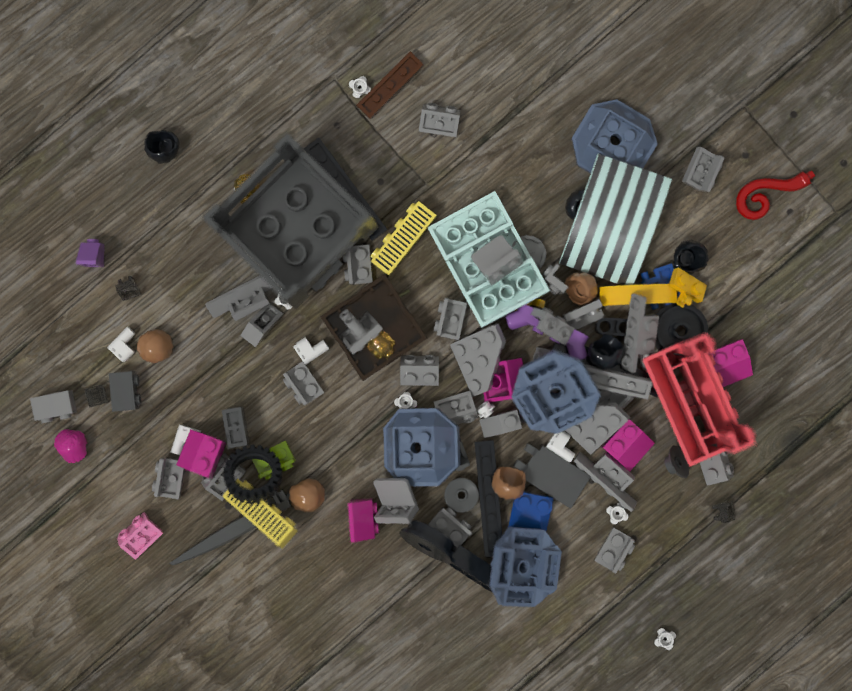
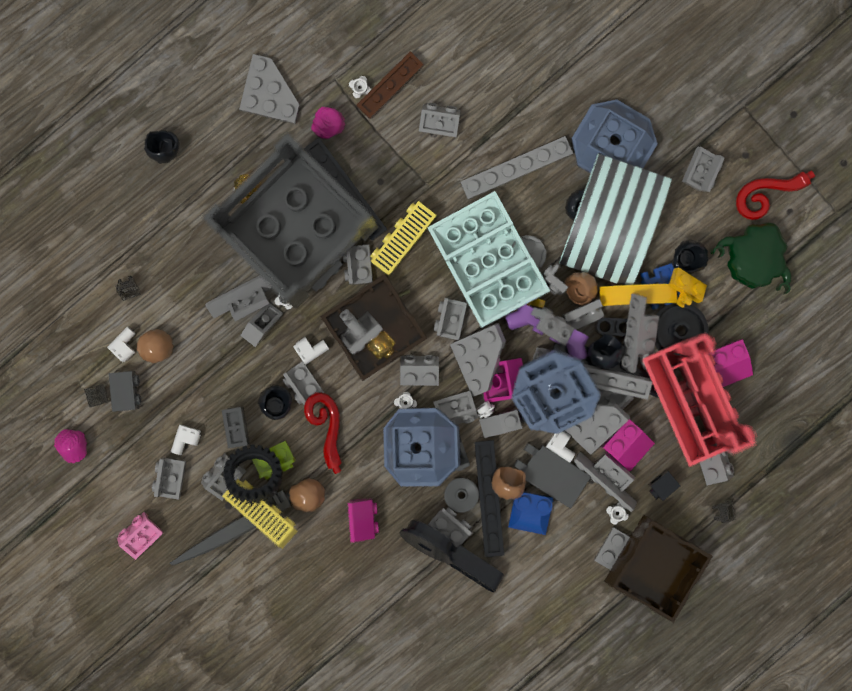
light grey brick [30,390,77,424] -> none
medium lavender slope [76,239,104,267] -> none
dark pink slope [176,429,226,479] -> none
light grey bracket [373,478,419,524] -> none
light grey bracket [471,235,523,285] -> none
sand blue piece [490,527,562,607] -> none
white plate [654,628,676,650] -> none
dark grey piece [664,445,689,478] -> none
none -> light grey plate [239,54,300,124]
none -> black hair [258,385,292,420]
none -> red plant [304,392,342,474]
none -> dark pink hair [311,107,345,139]
none -> light grey plate [460,136,573,200]
none -> dark brown tile [604,515,713,623]
none -> black brick [648,470,680,501]
none -> dark green piece [710,222,792,295]

